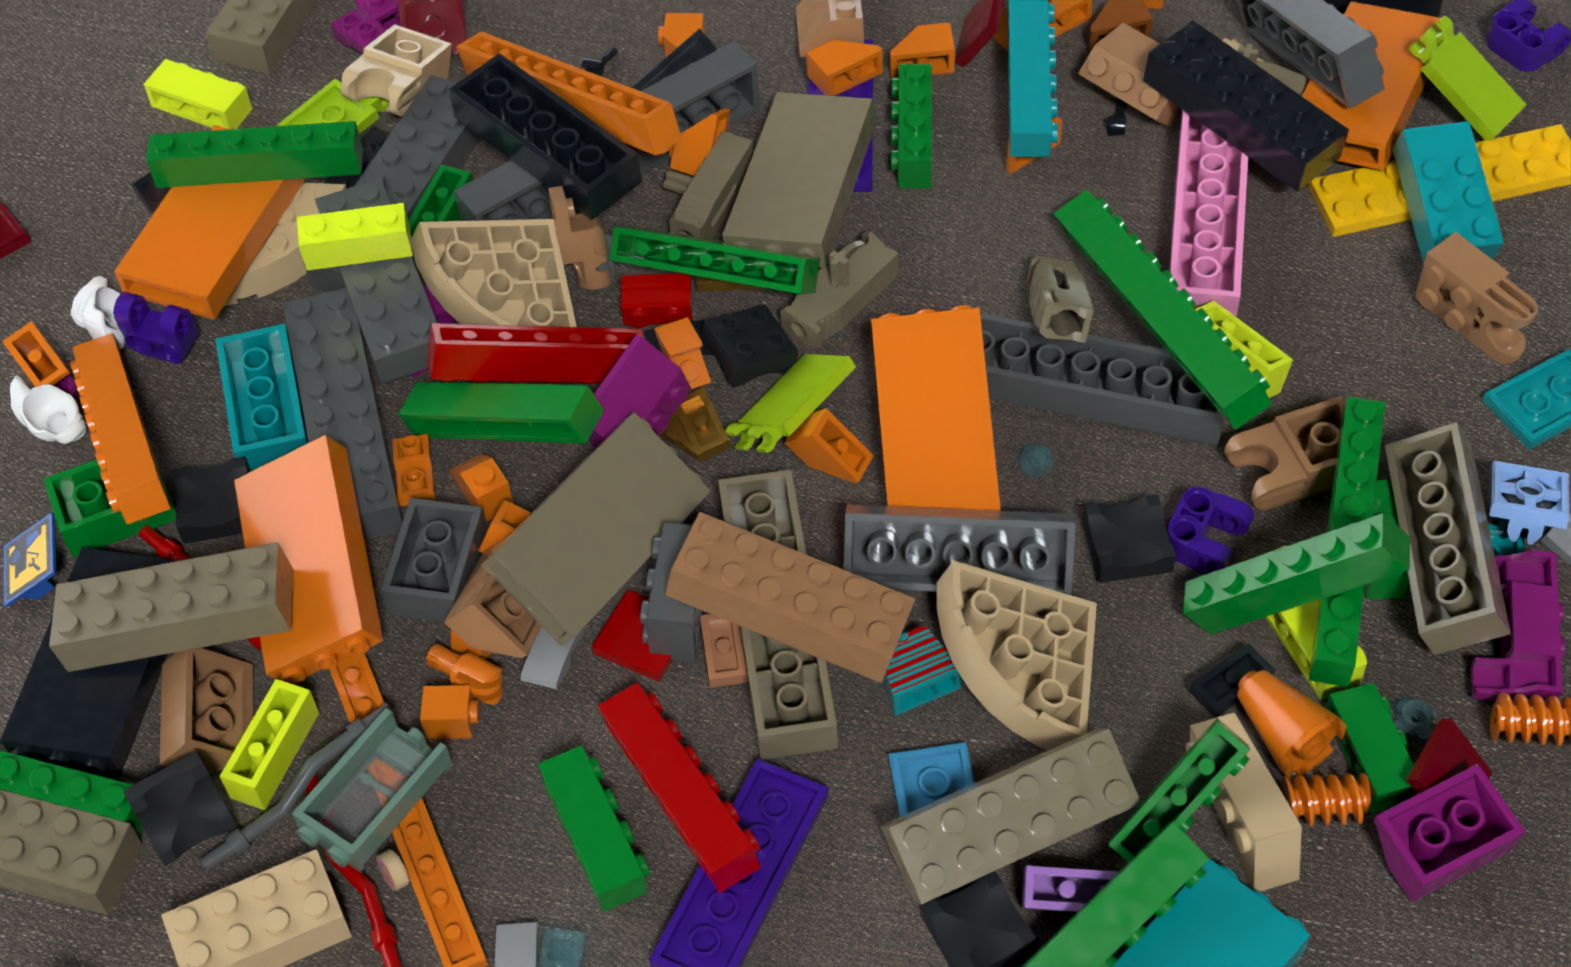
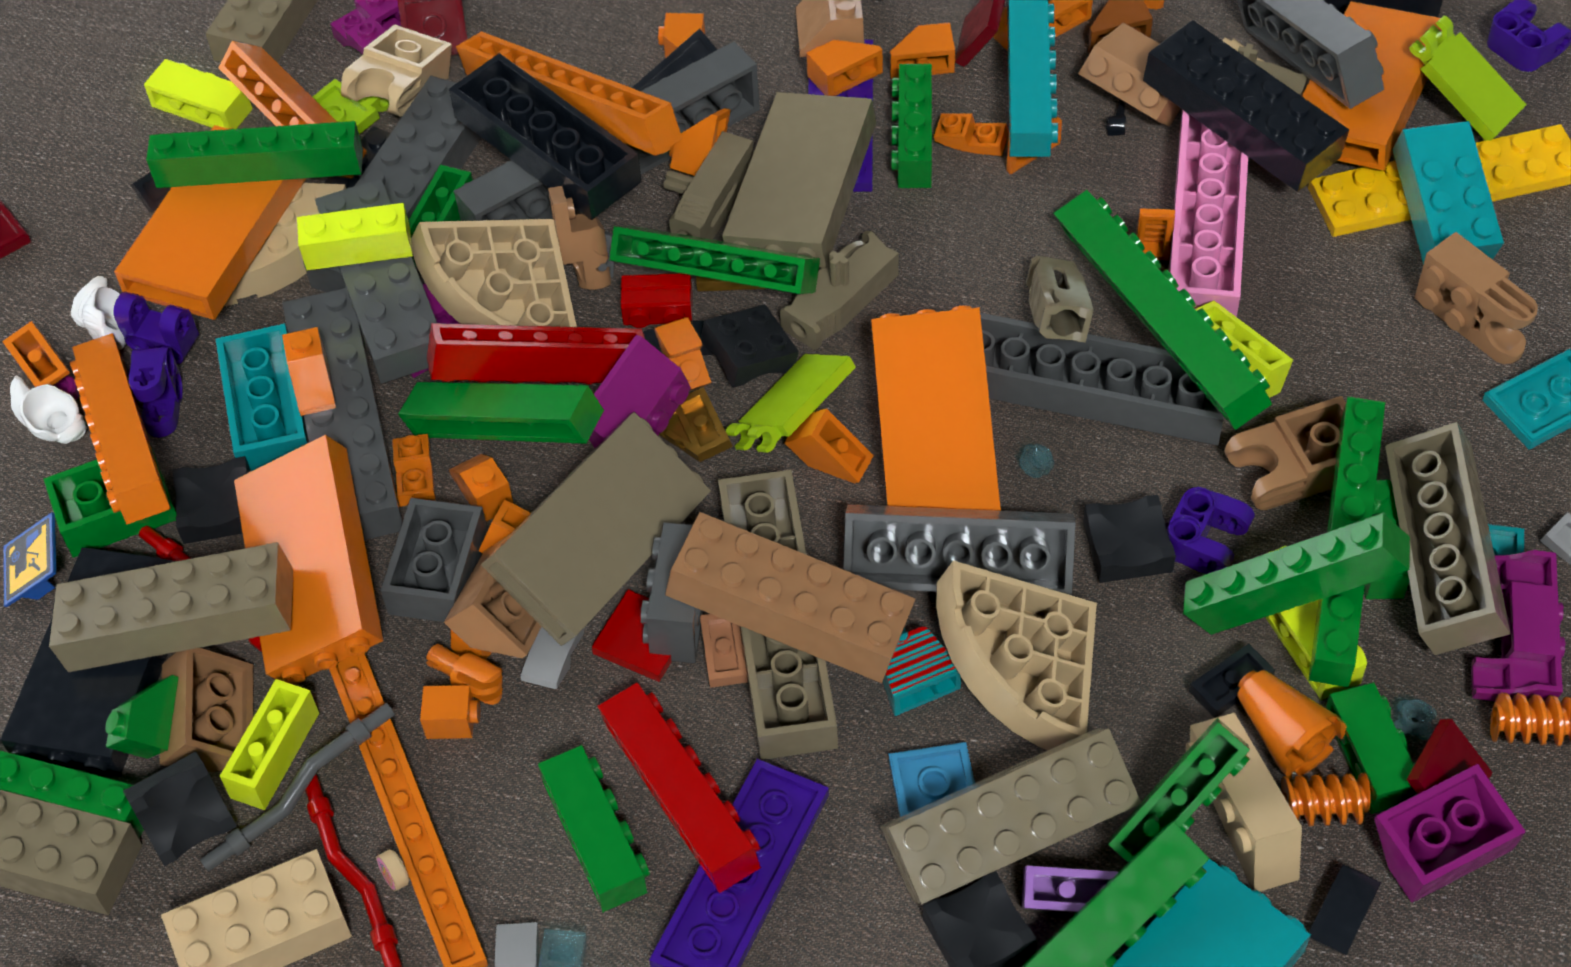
door [292,708,453,873] -> none
black hand [582,47,618,77] -> none
light blue piece [1489,461,1569,545] -> none
none -> green slope [106,675,179,759]
none -> dark purple piece [128,347,183,438]
none -> orange brick [218,41,367,179]
none -> orange slope [282,327,336,416]
none -> orange slope [934,113,1009,156]
none -> orange slope [1136,208,1175,260]
none -> black slope [1309,864,1381,956]

